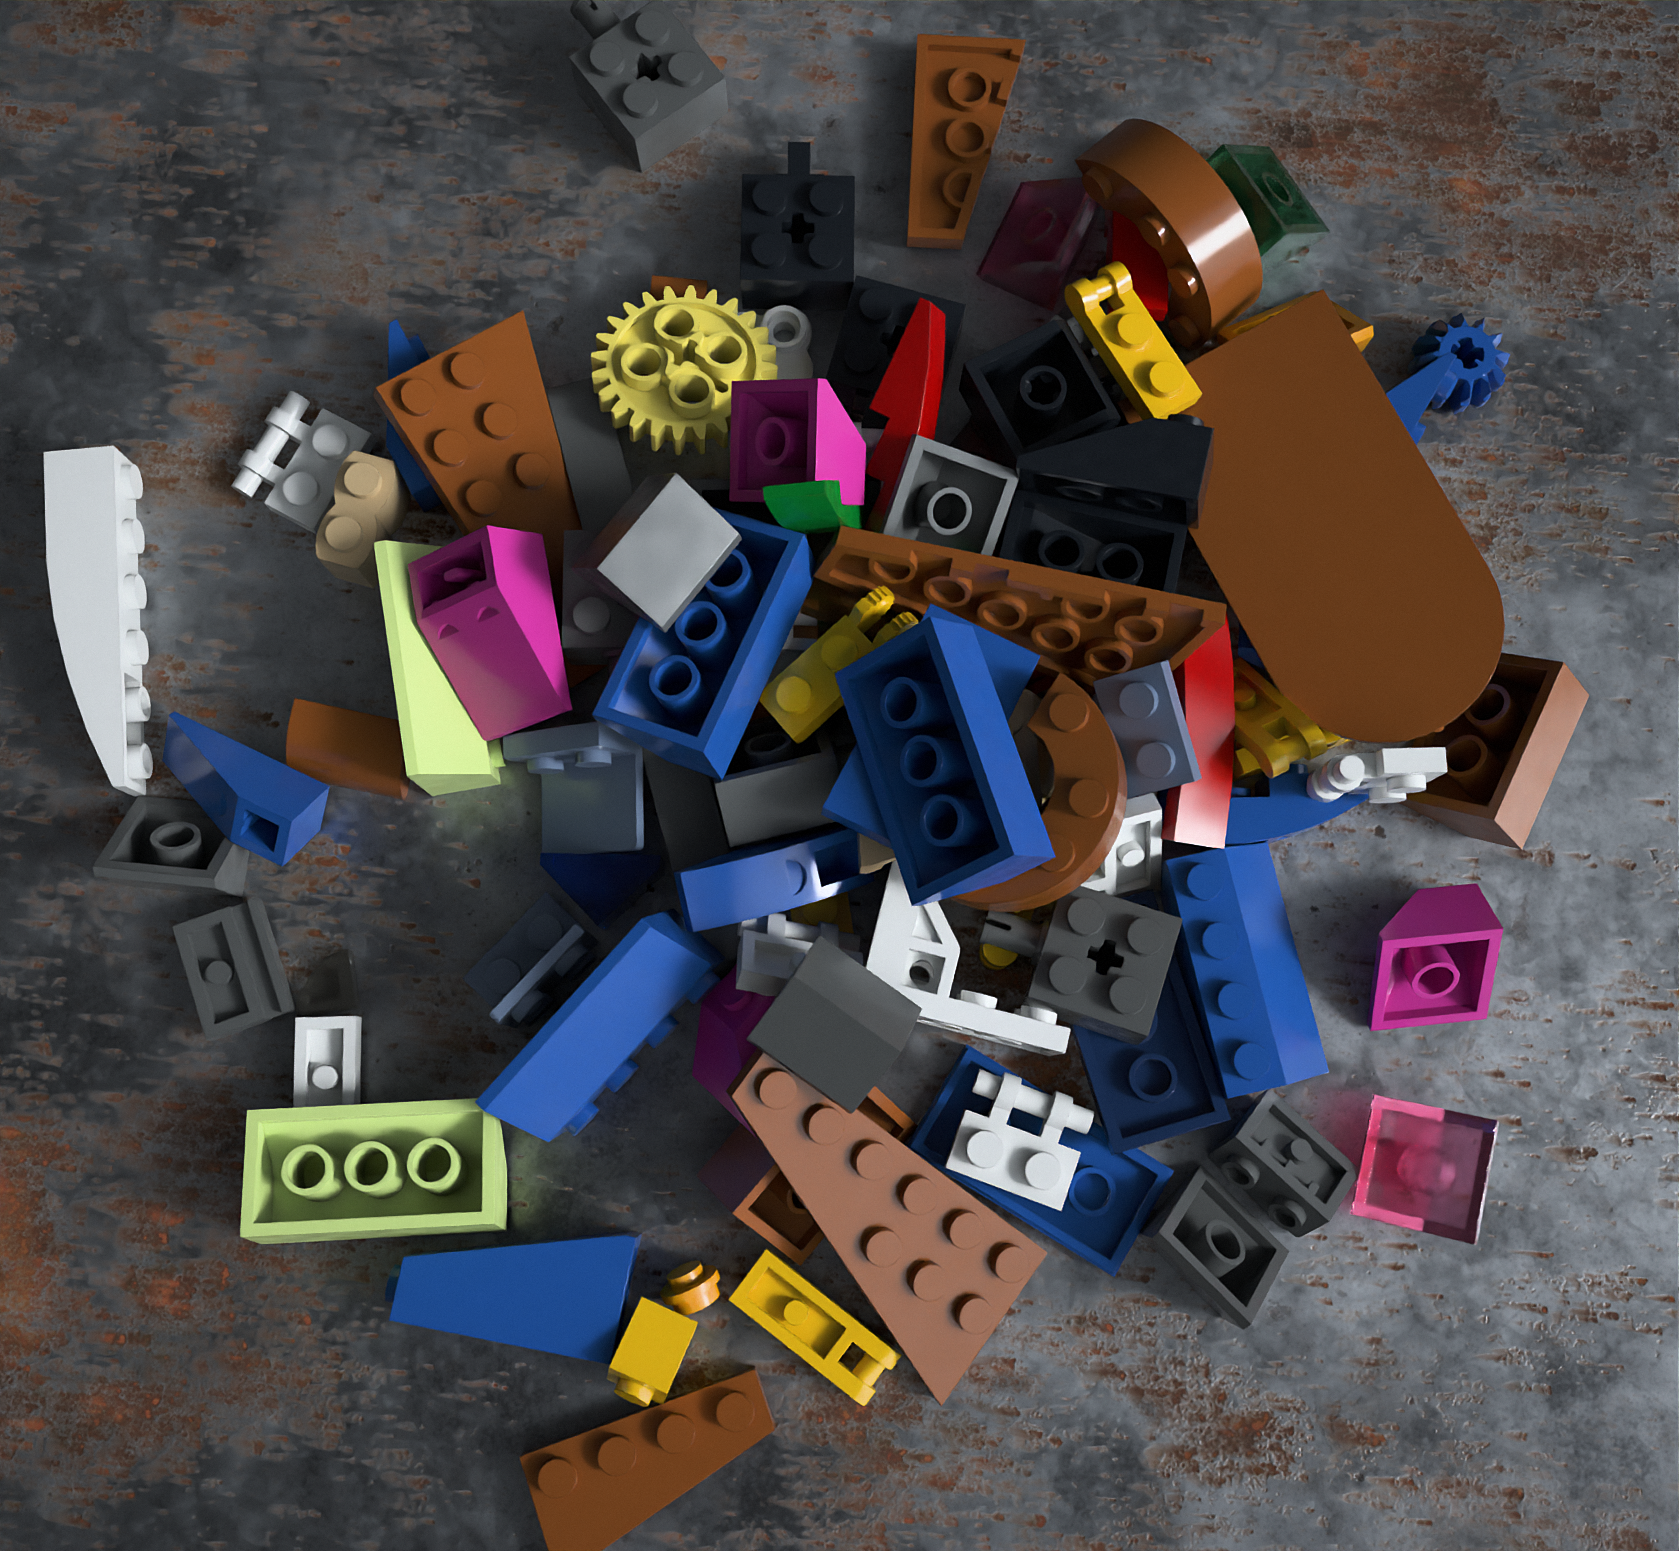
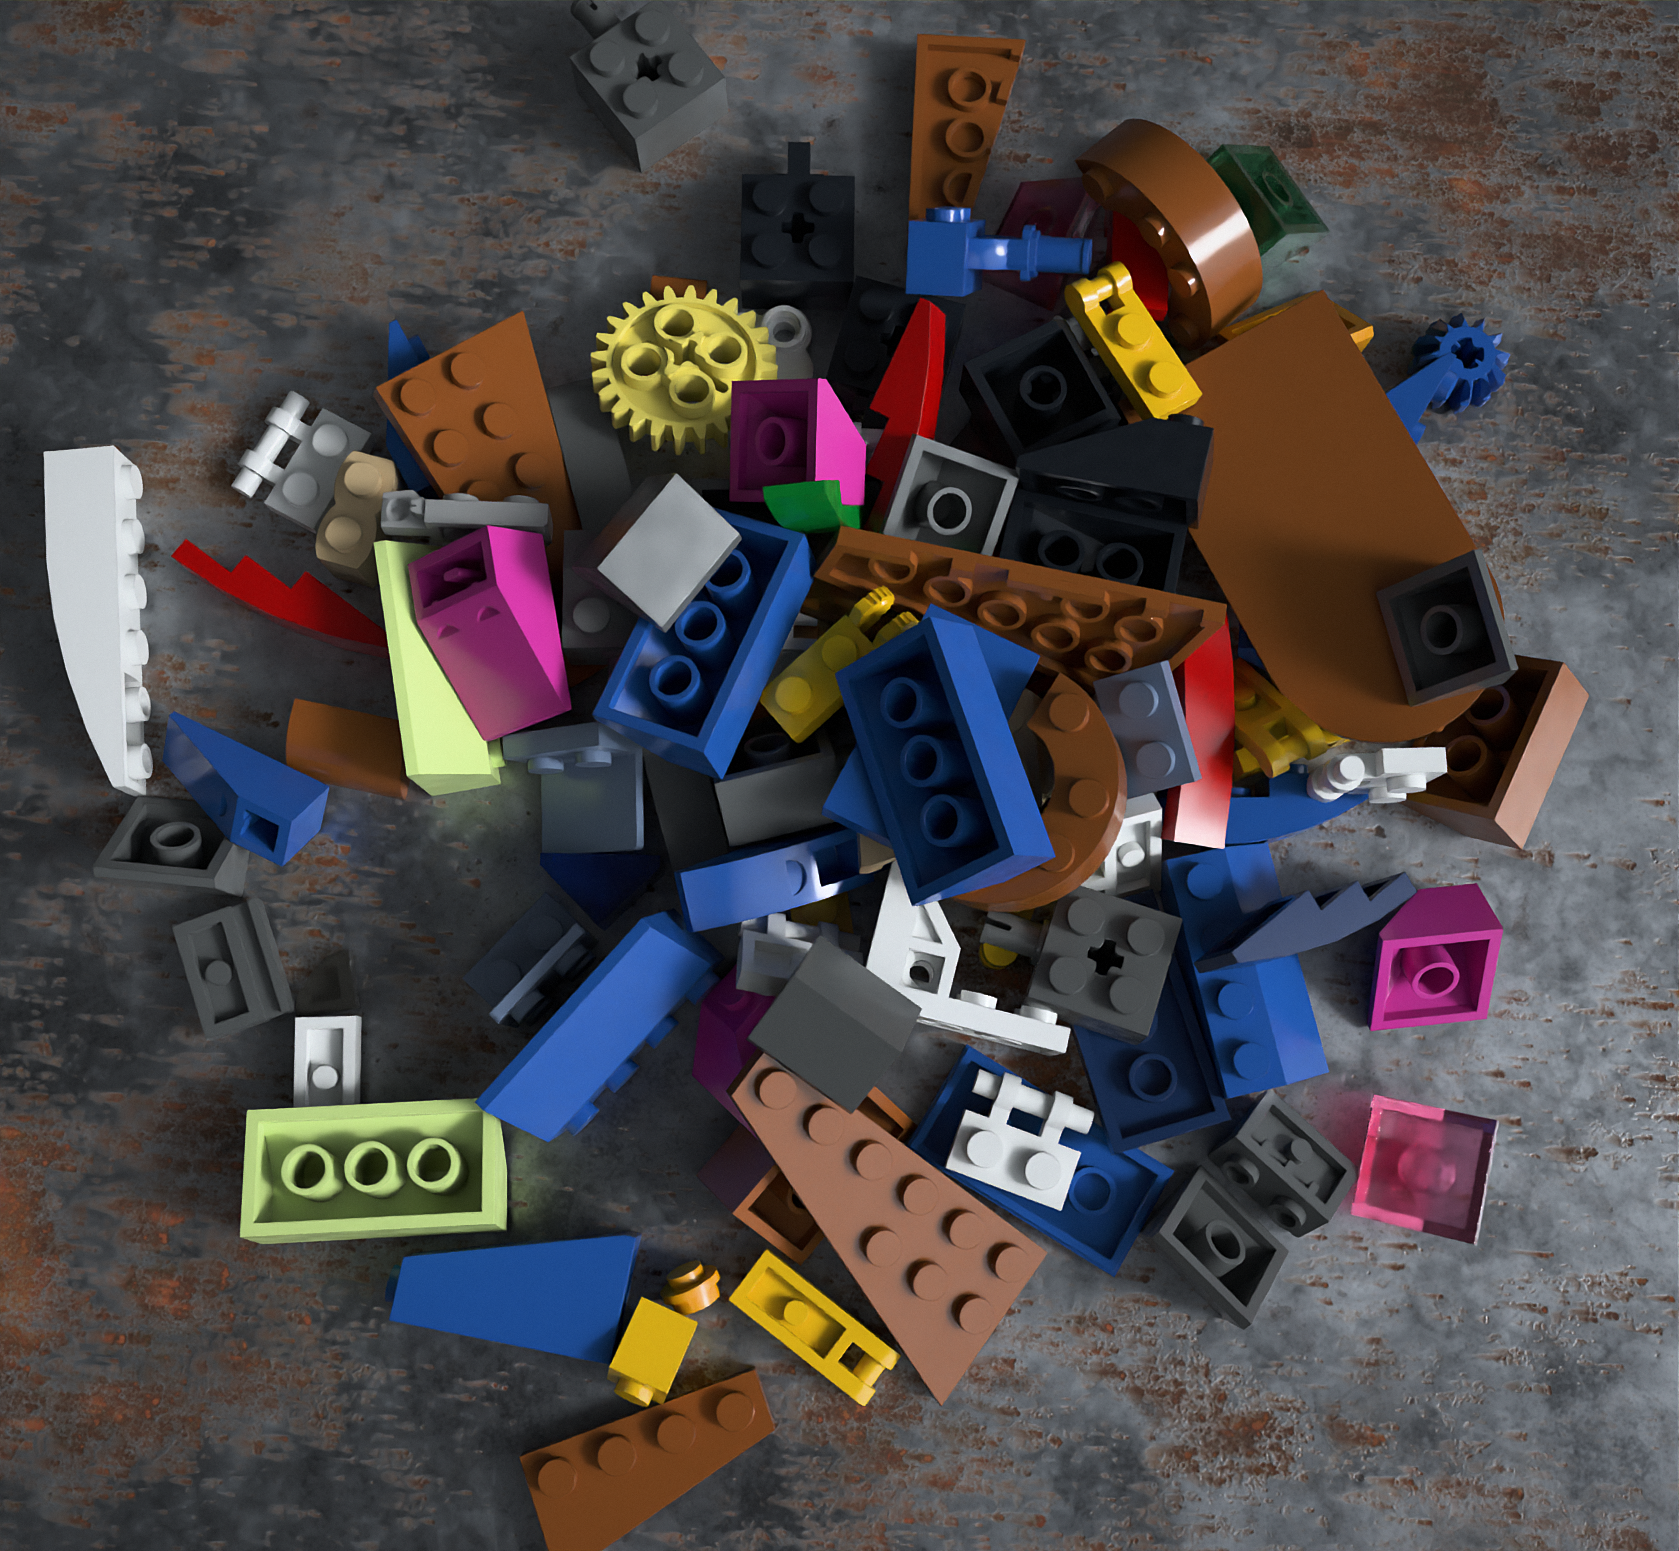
none -> red slope [171,539,390,660]
none -> light grey hinge [381,490,553,546]
none -> blue brick [906,206,1093,297]
none -> dark blue slope [1193,872,1417,973]
none -> dark grey slope [1376,549,1518,707]

